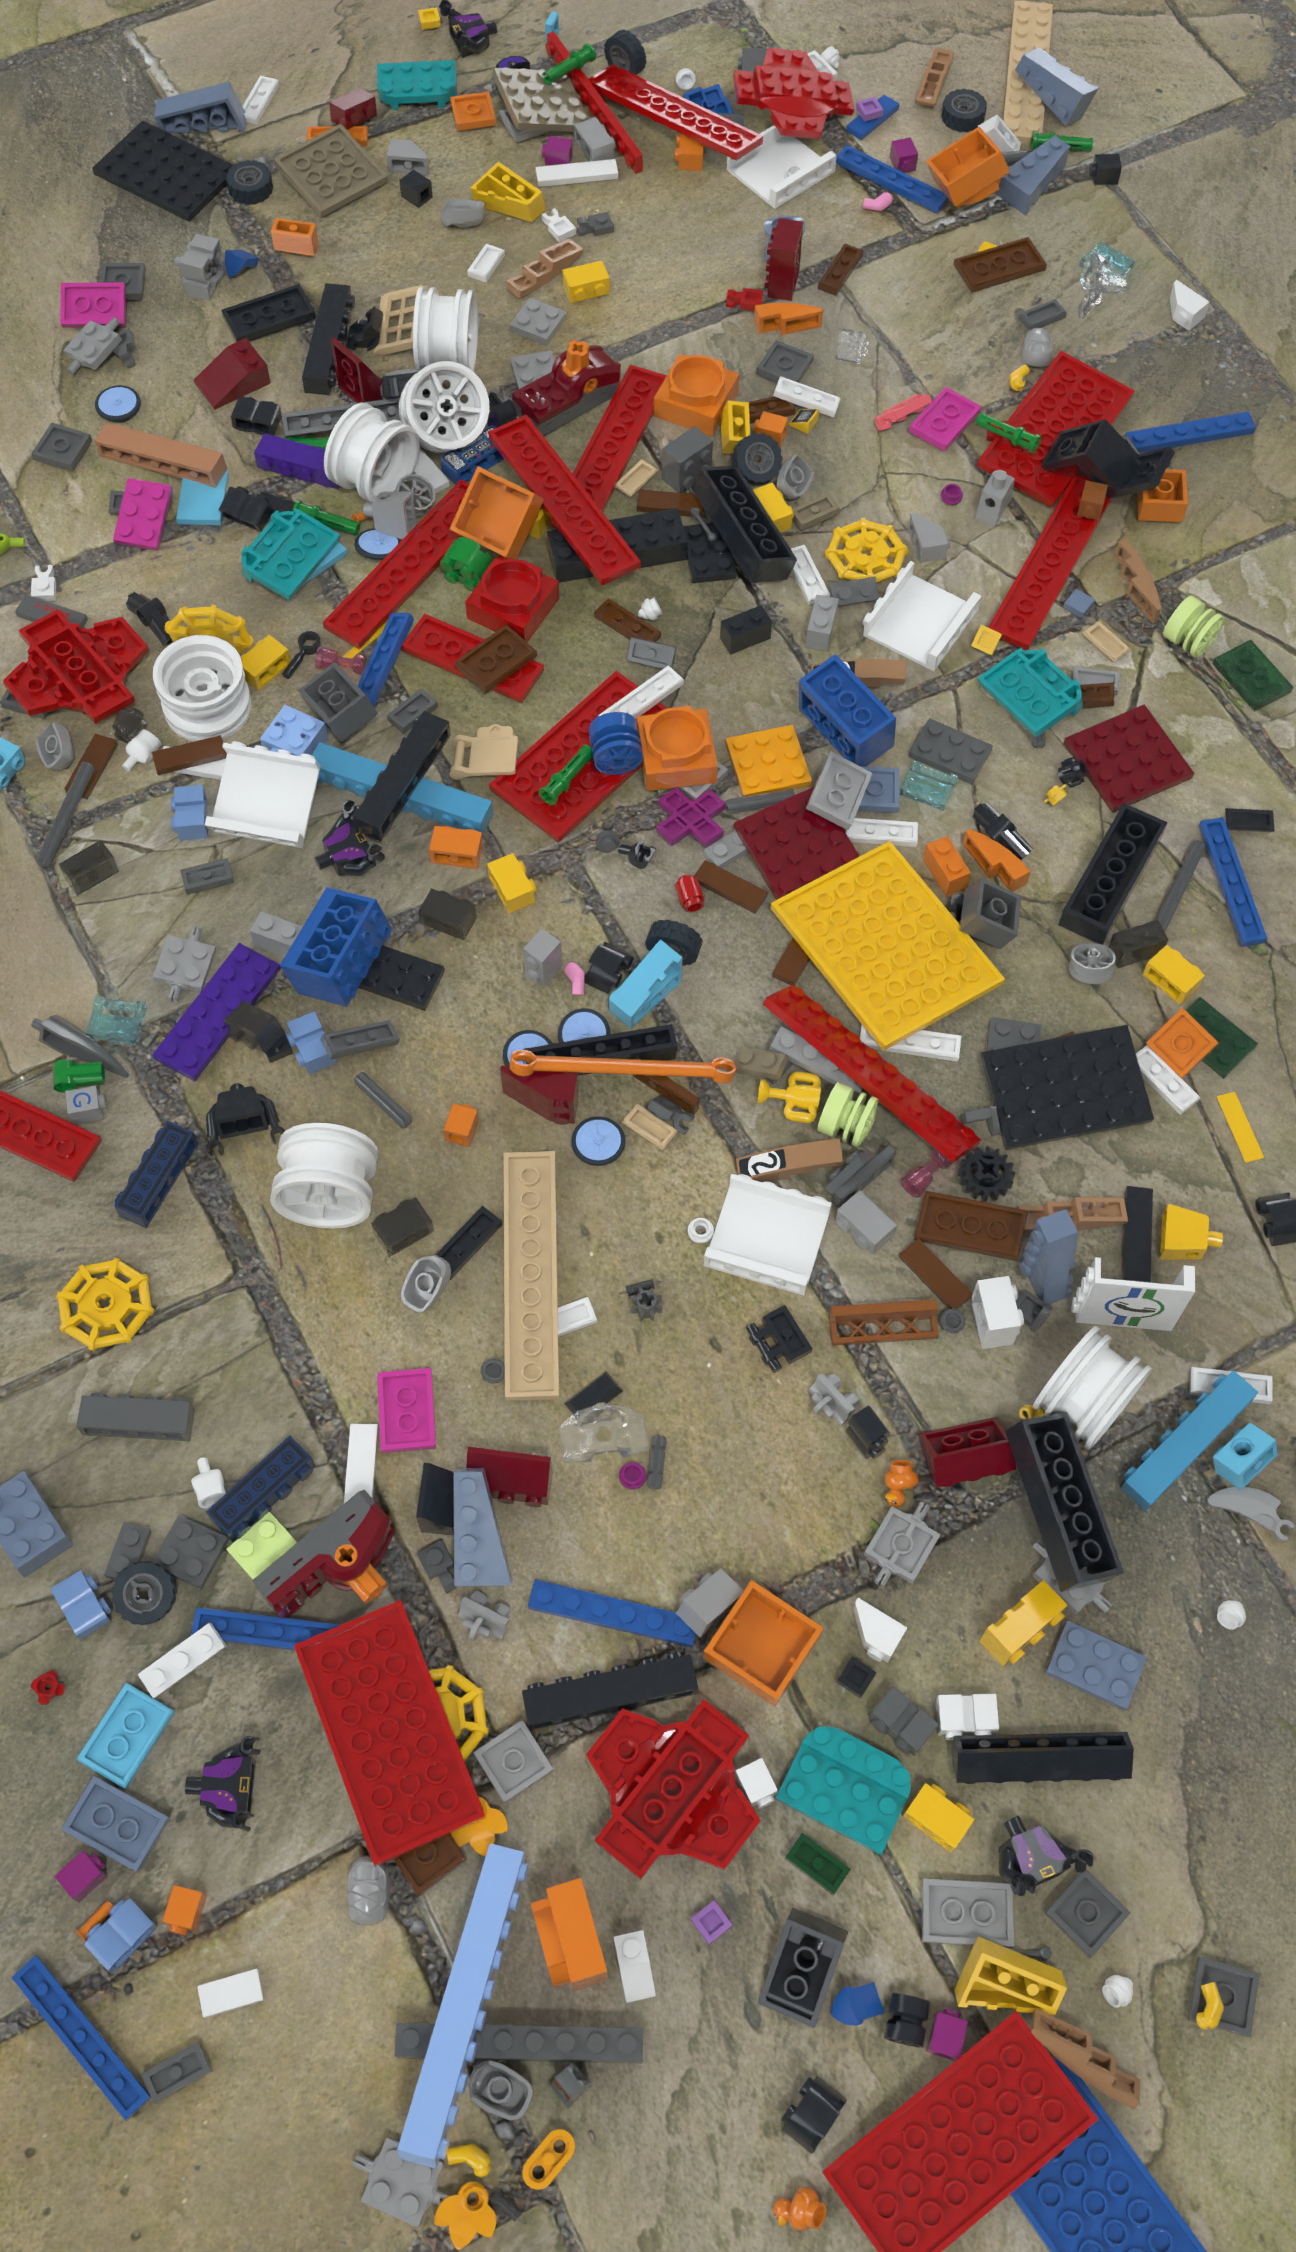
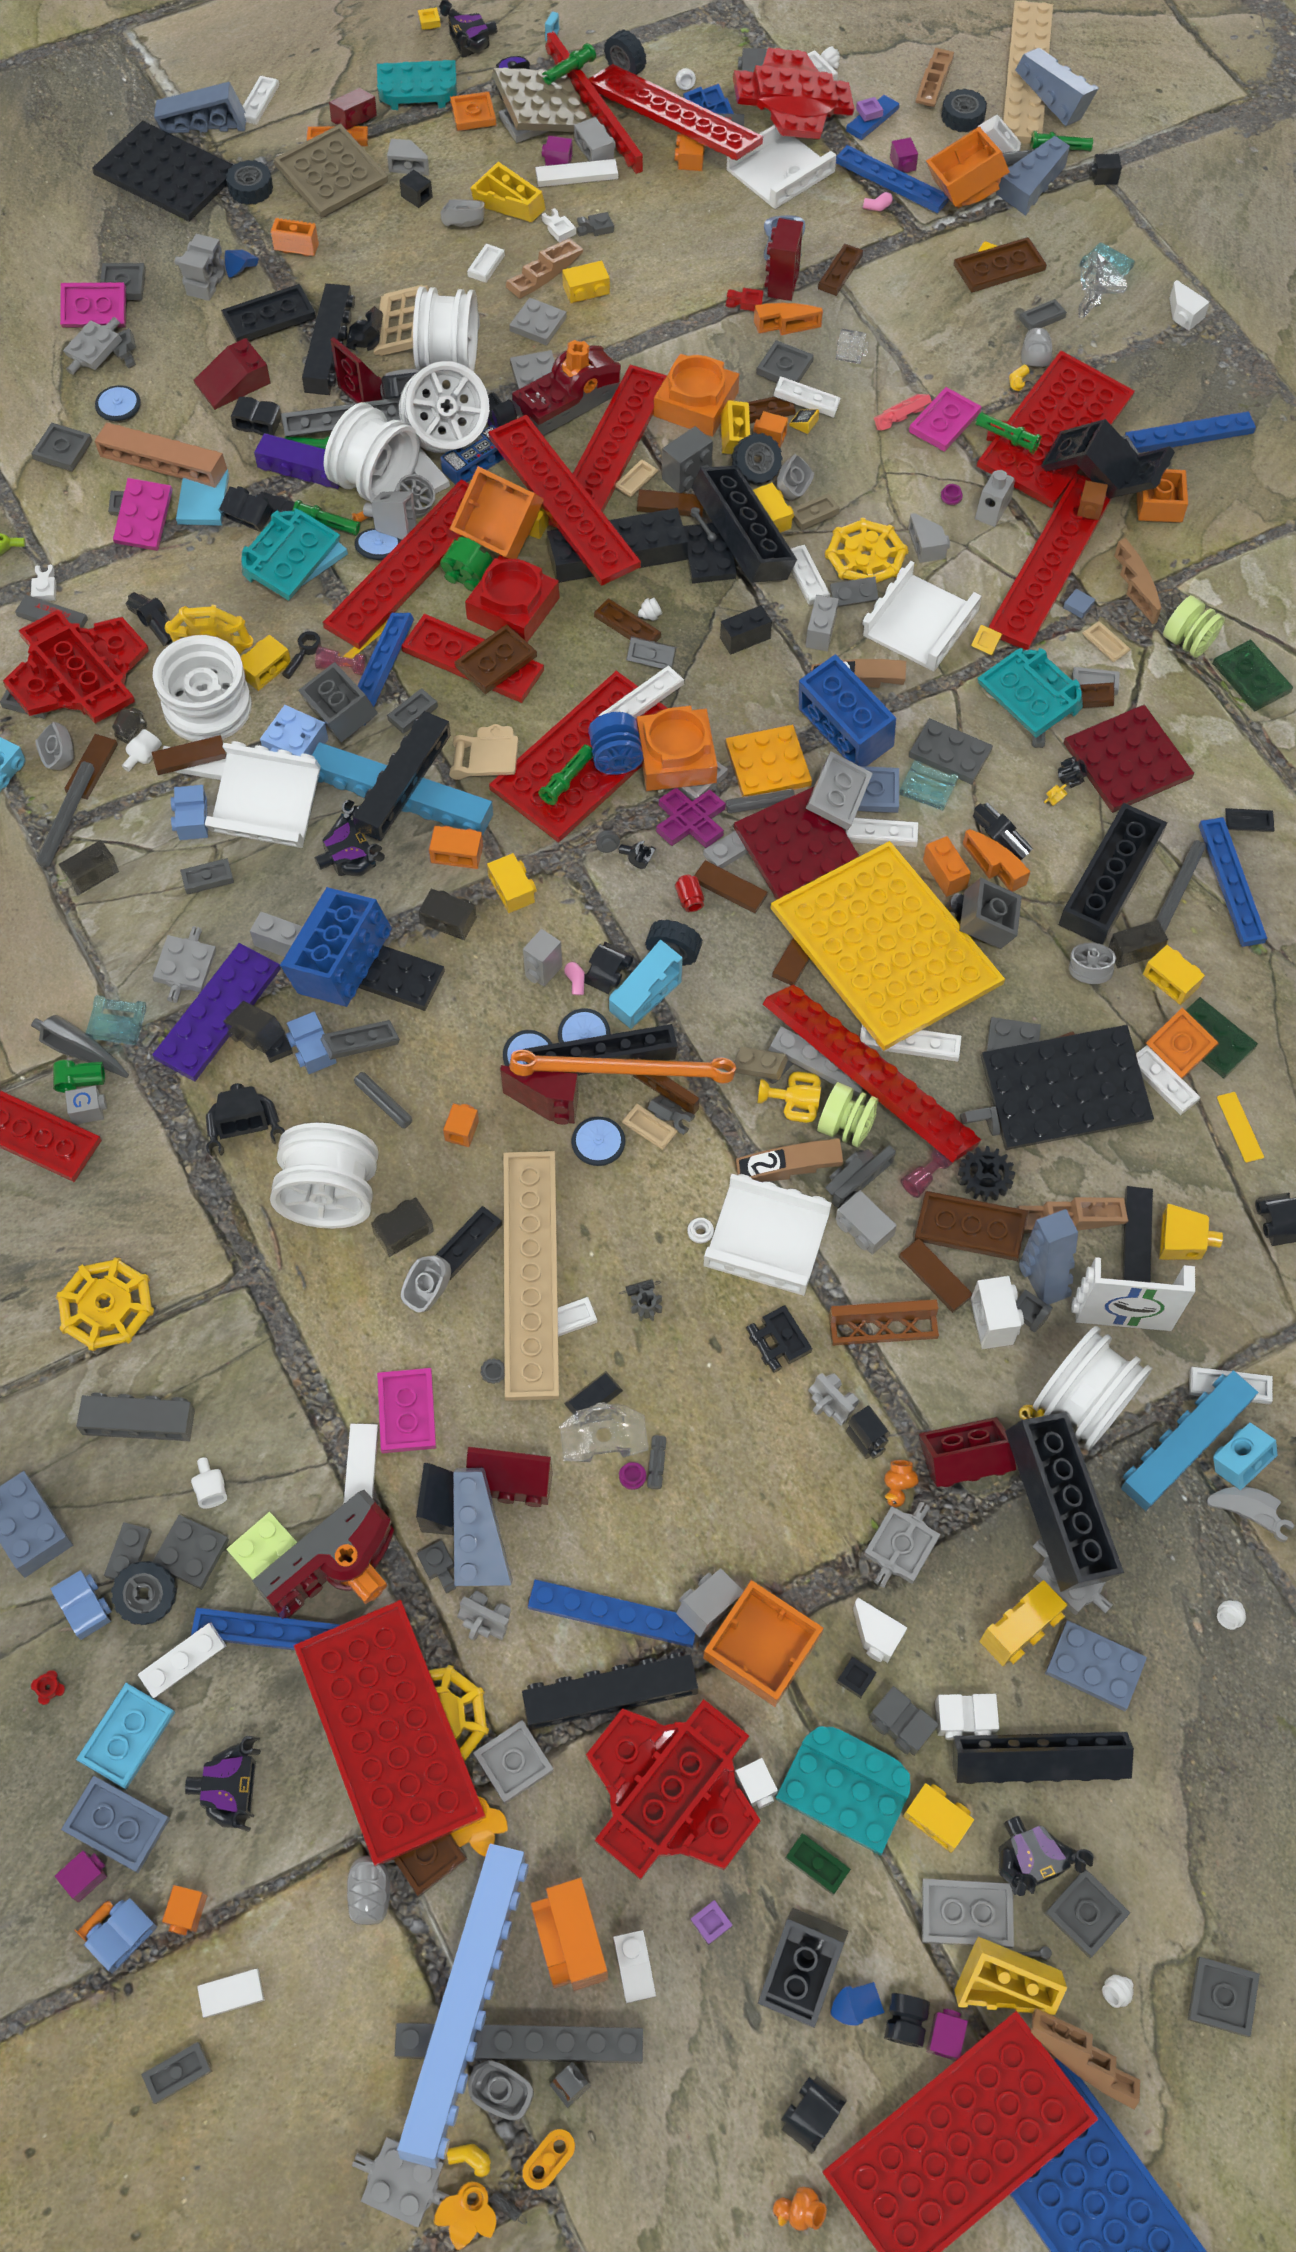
blue plate [11,1955,151,2121] -> none
dark blue brick [114,1121,198,1229] -> none
dark blue brick [206,1436,315,1543] -> none
dark grey piece [940,1308,966,1334] -> none
yellow arm [1196,1982,1224,2030] -> none

